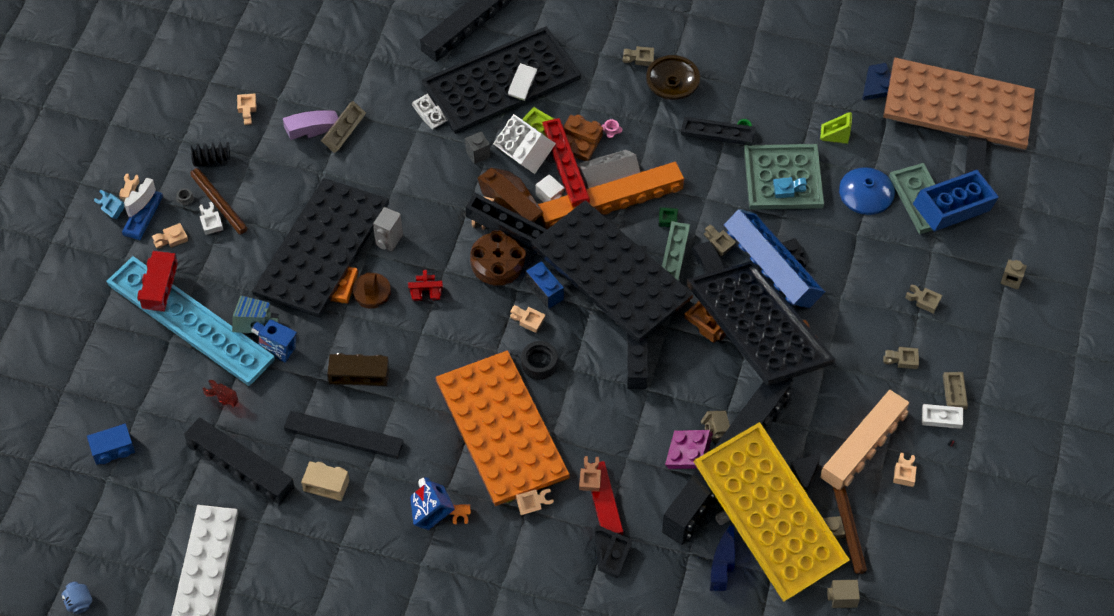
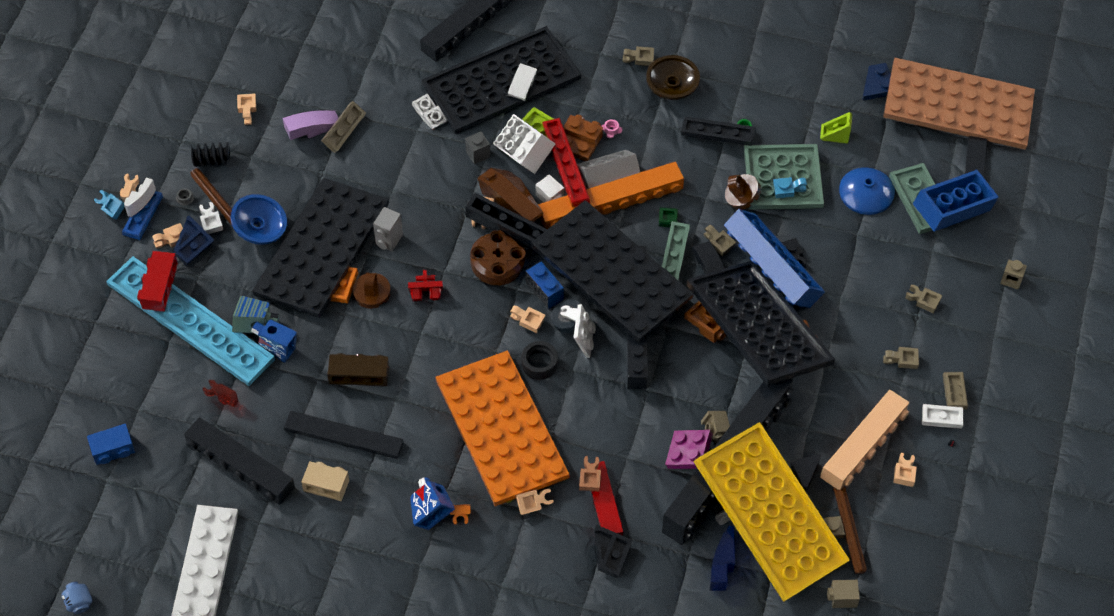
none -> dark blue wing [173,215,214,266]
none -> blue dish [230,194,287,245]
none -> white plate [551,300,596,358]
none -> reddish brown tile [725,174,761,210]

